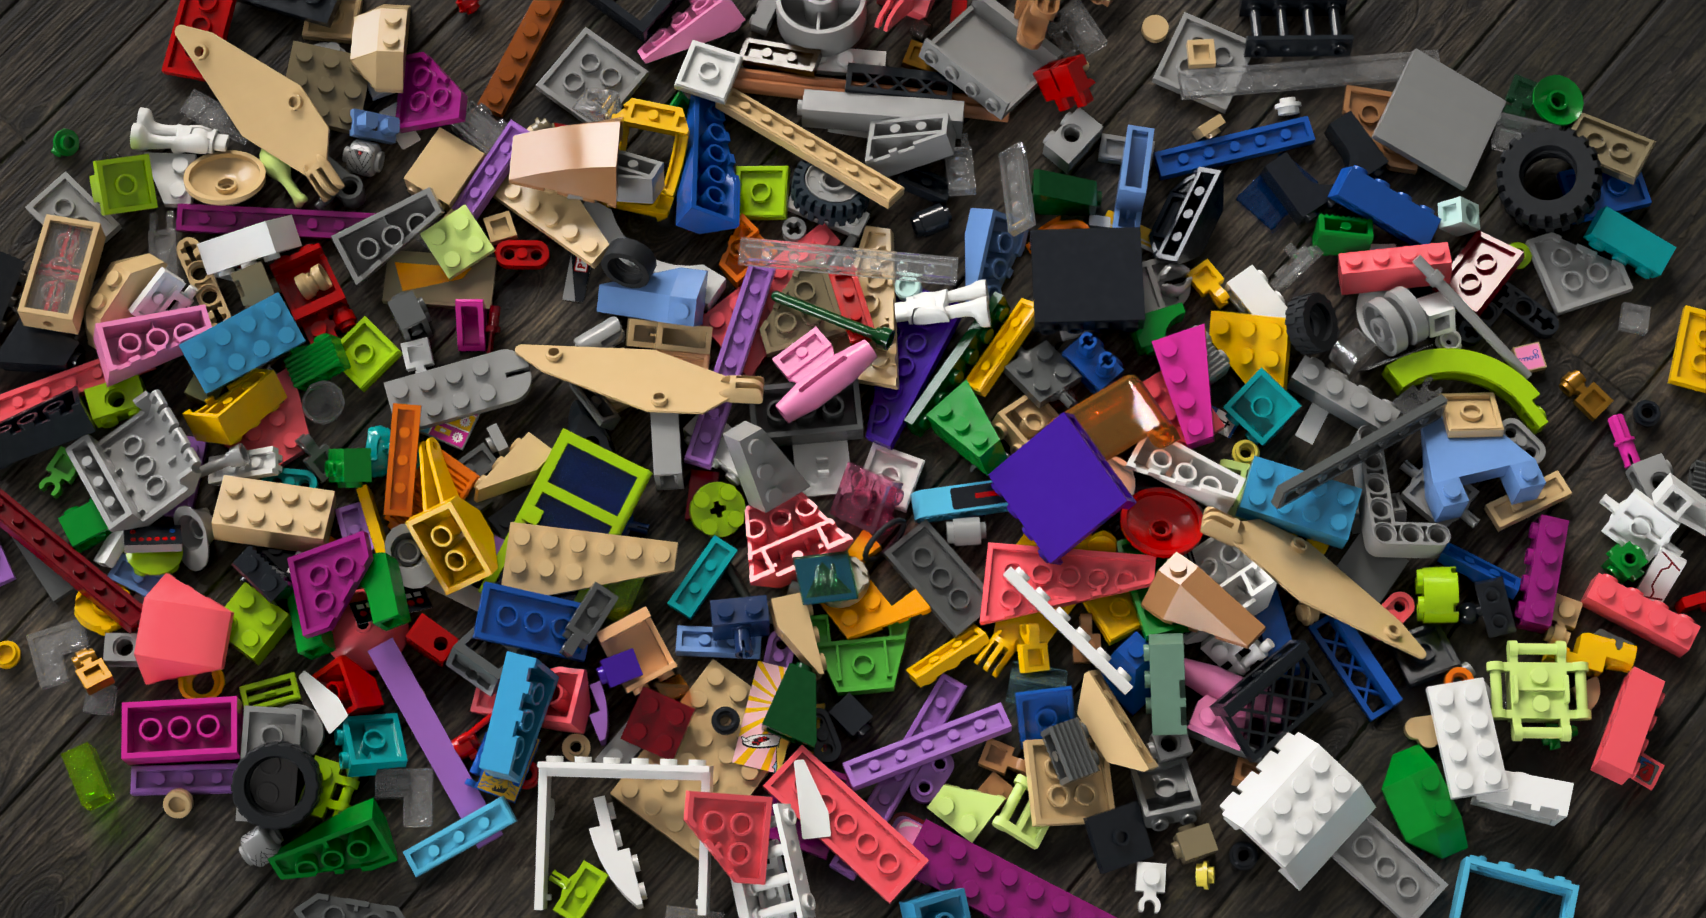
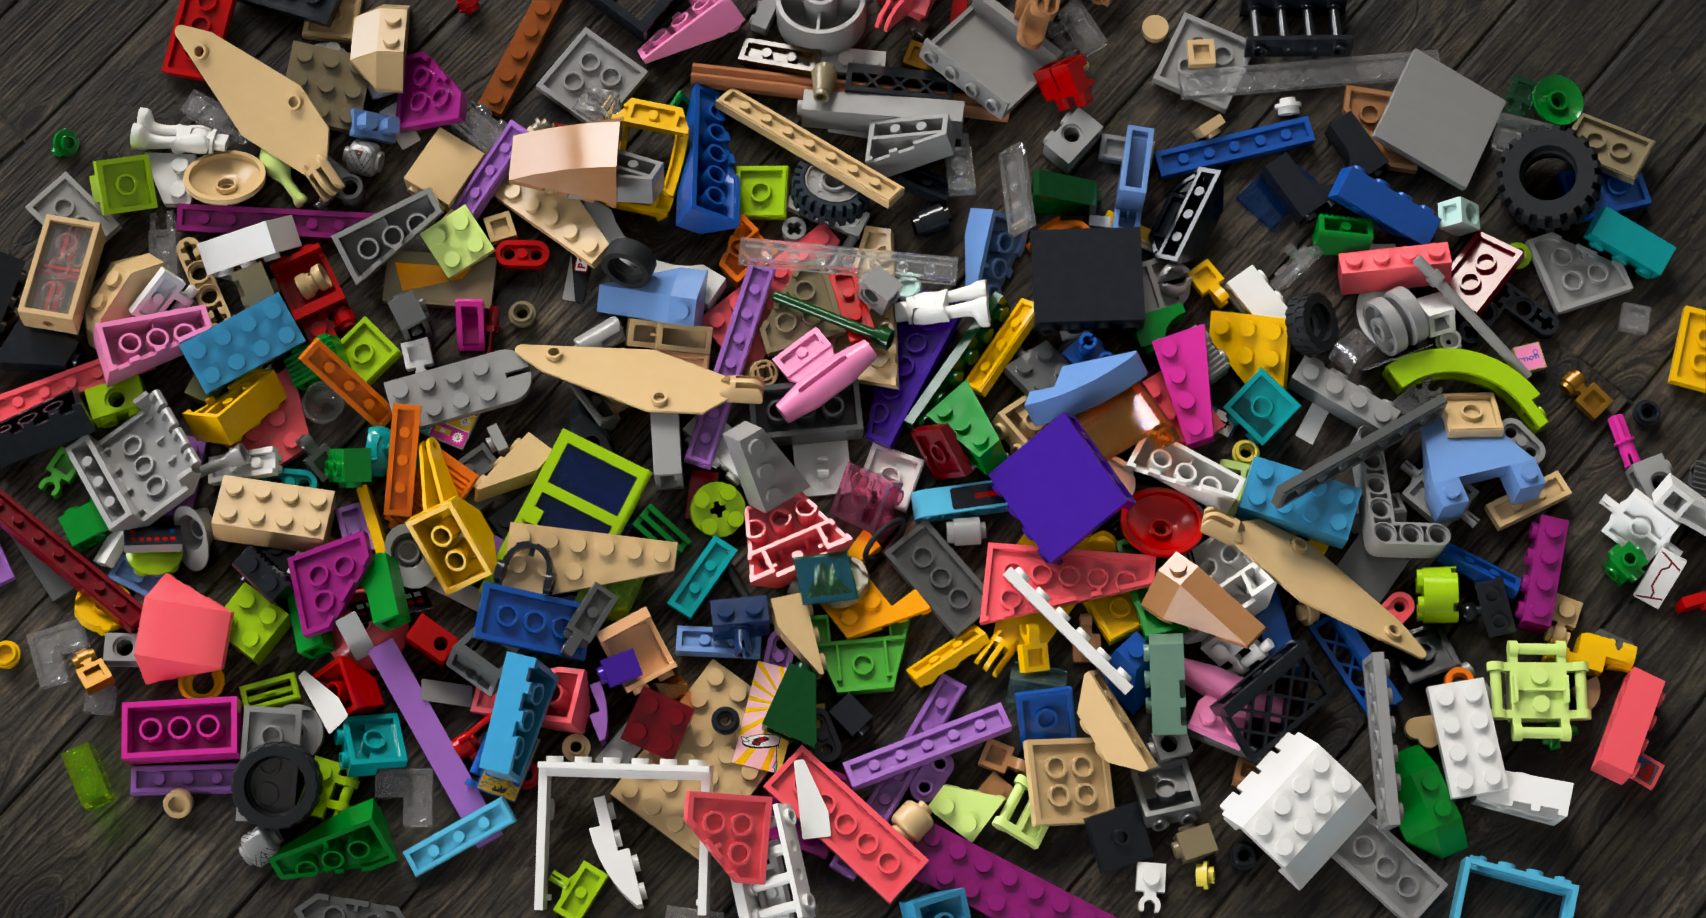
white tile [674,40,743,105] -> none
dark grey brick [1041,717,1100,786] -> none
coral brick [1580,573,1701,658] -> none
none -> orange plate [298,338,392,427]
none -> white sticker [335,611,374,661]
none -> light grey sticker [421,679,473,707]
none -> black piece [493,541,557,596]
none -> dark tan plate [508,301,536,328]
none -> green tile [631,504,692,556]
none -> tan wheel [744,359,778,385]
none -> dark tan cone [811,62,838,103]
none -> light grey brick [856,265,904,316]
none -> tan head [891,800,934,843]
none -> dark red plate [910,423,973,480]
none -> medium blue slope [1024,351,1147,427]
none -> light grey plate [1362,652,1404,831]

